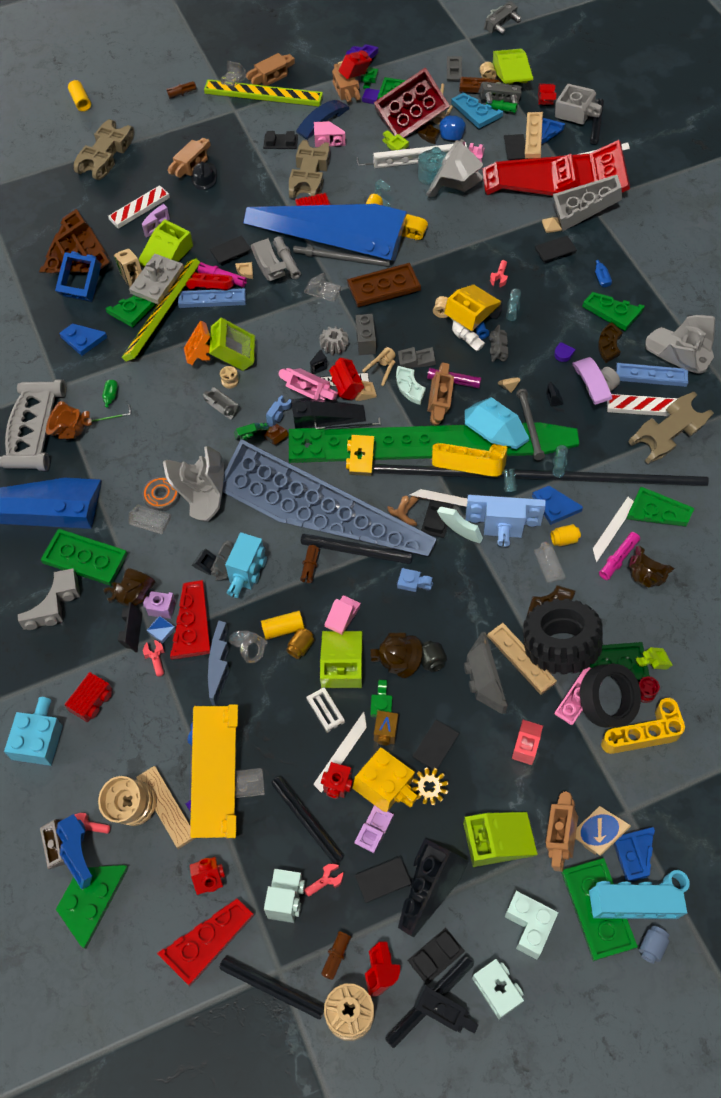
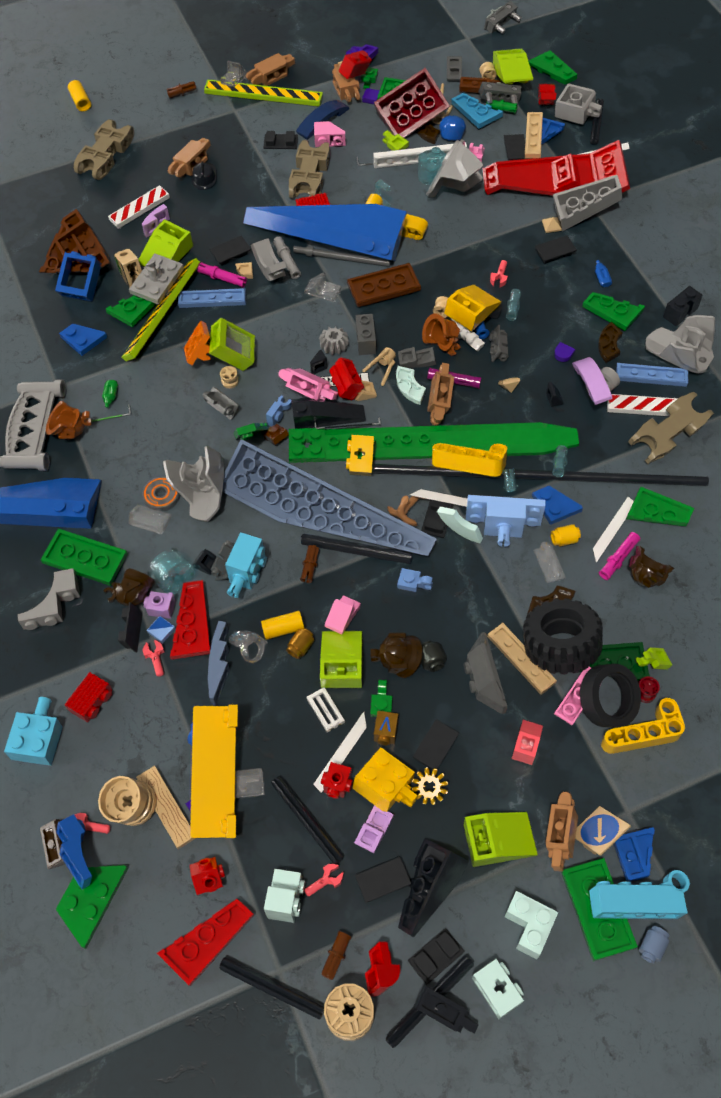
red plate [186,272,233,290] -> none
medium azure wedge [465,397,529,449] -> none
dark grey bar [517,389,545,460] -> none
none -> clear light blue brick [148,548,195,594]
none -> dark orange helmet [422,313,460,356]
none -> green wing [528,50,578,85]
none -> black brick [663,285,703,326]

